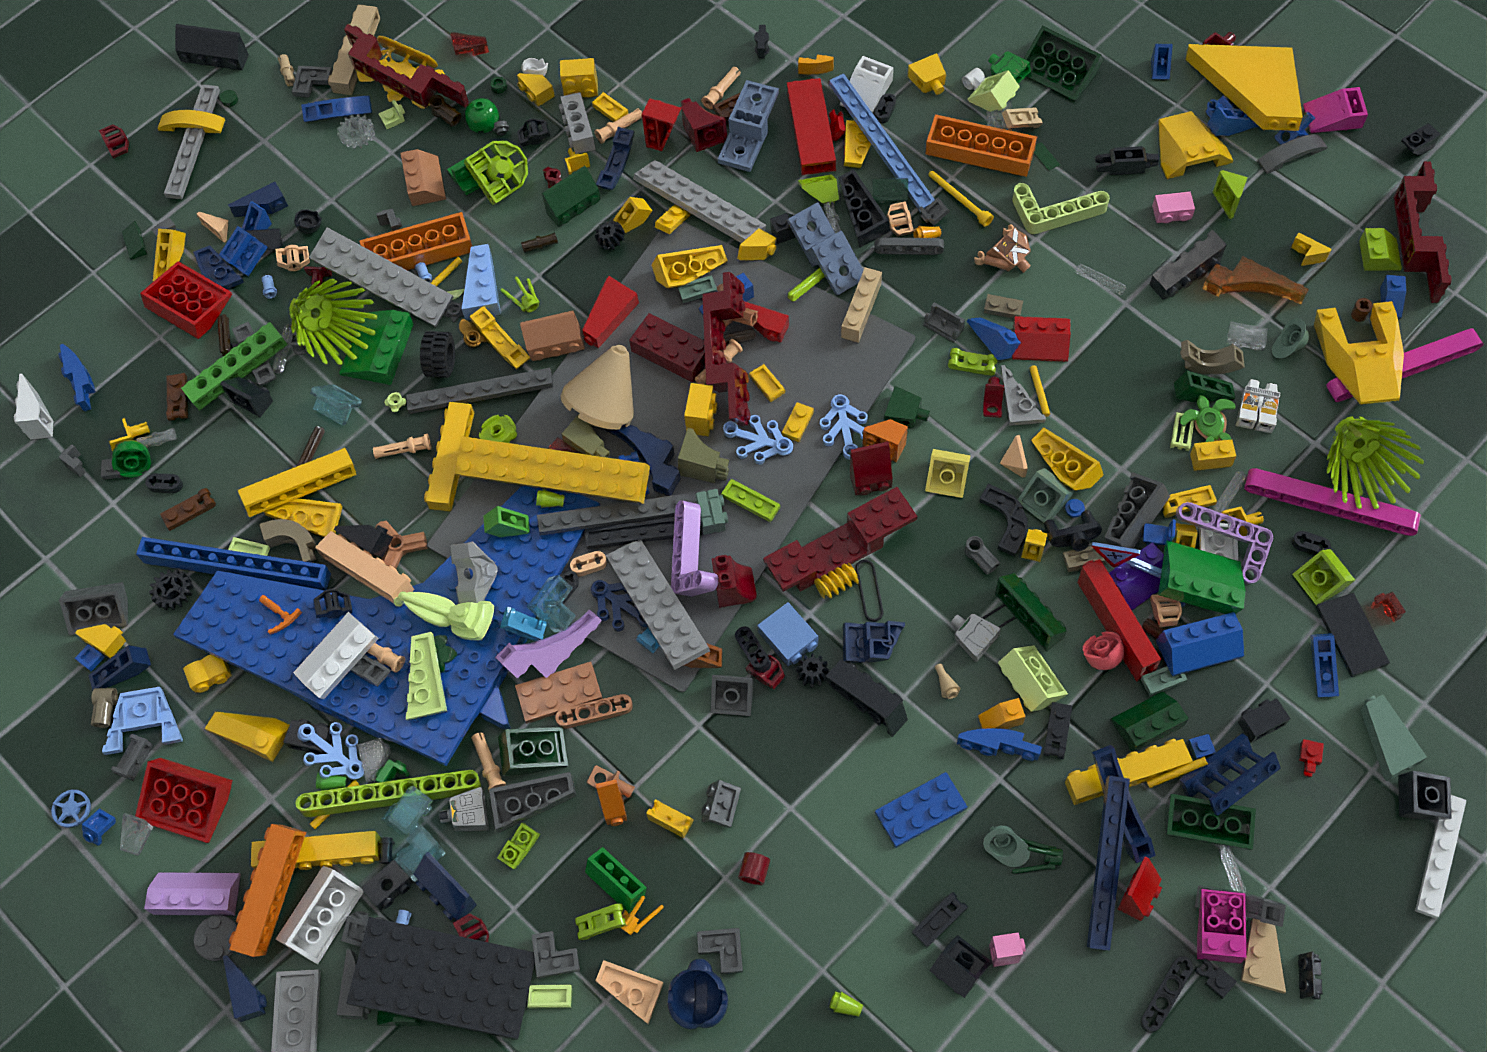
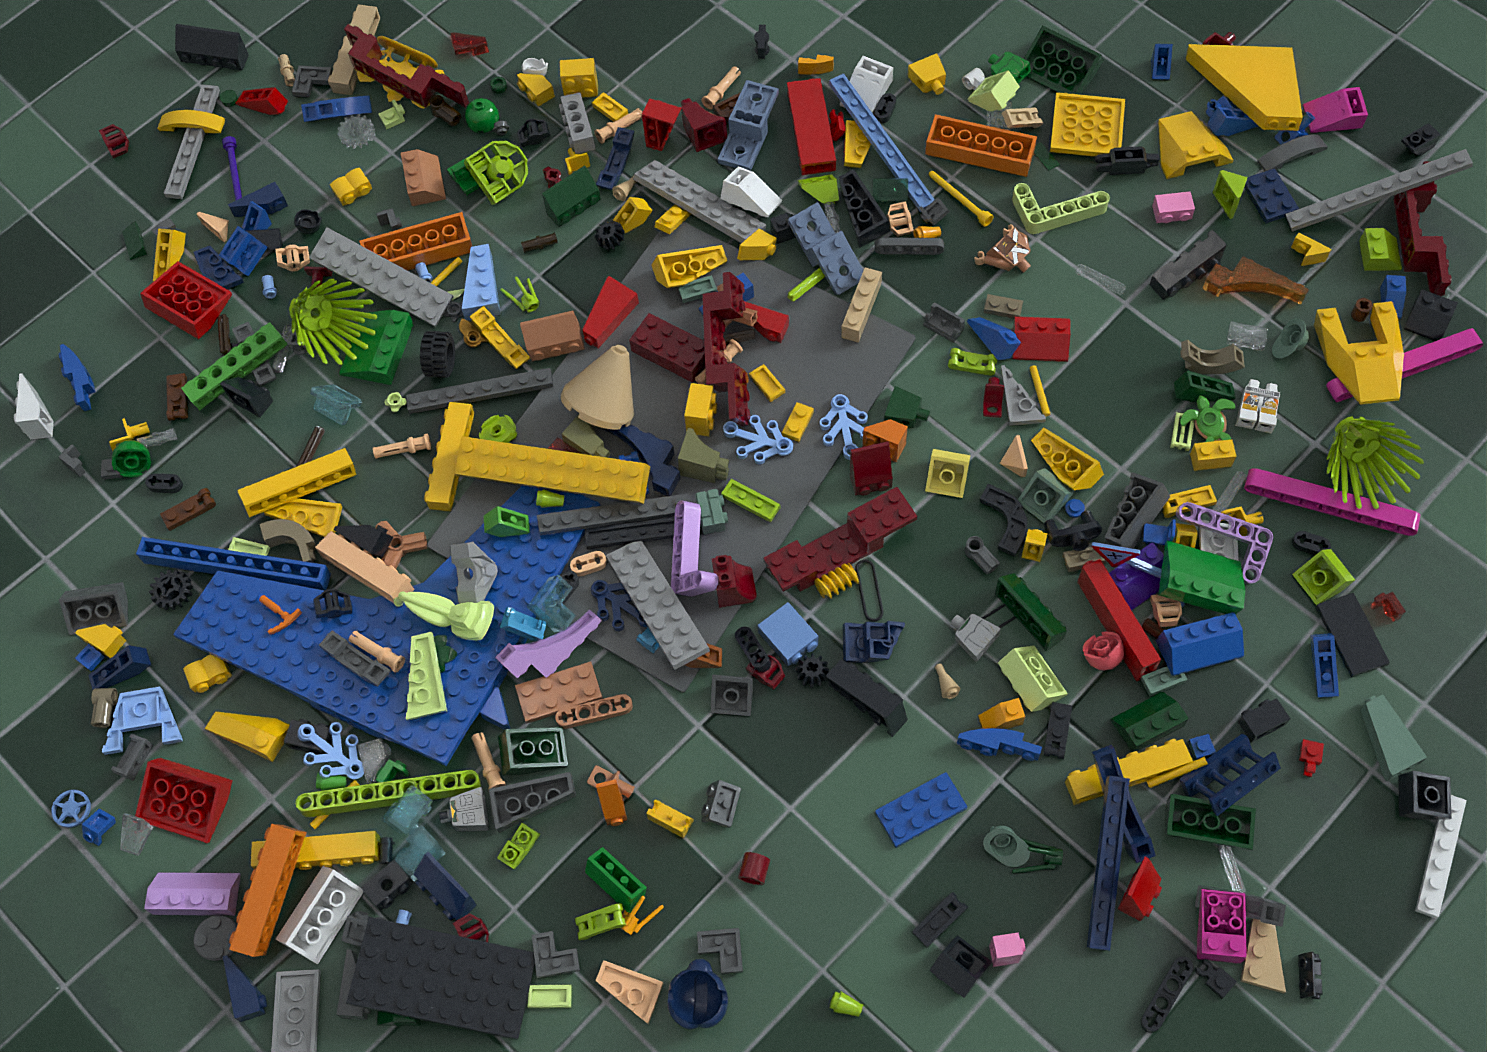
white slope [293,612,379,699] -> none
none -> dark purple piece [222,136,242,201]
none -> red slope [236,87,288,115]
none -> yellow brick [330,168,372,206]
none -> tan cone [612,176,637,201]
none -> white slope [720,166,782,217]
none -> yellow plate [1050,92,1125,156]
none -> dark blue plate [1244,168,1299,224]
none -> light grey plate [1286,149,1473,232]
none -> black slope [1404,289,1458,341]

